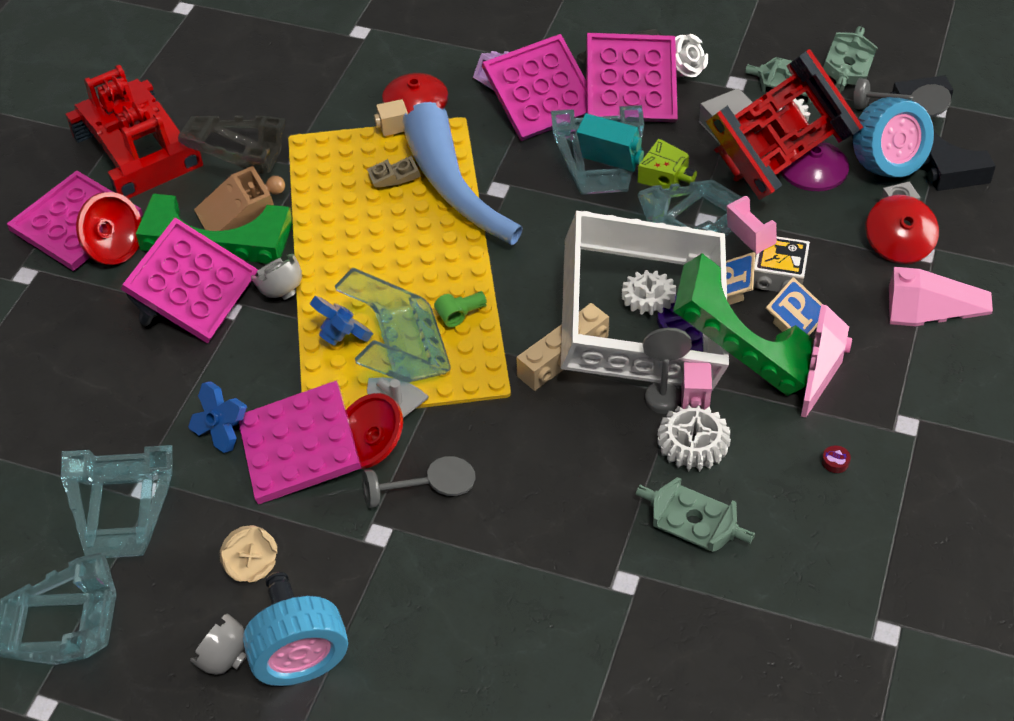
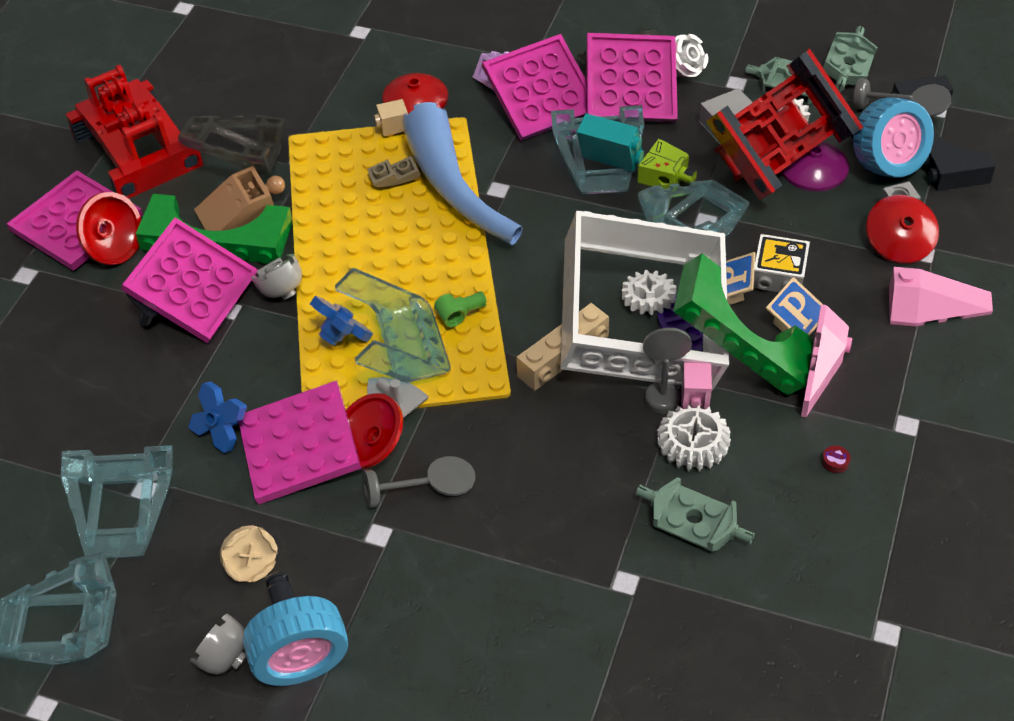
bright pink panel [727,196,777,254] -> none

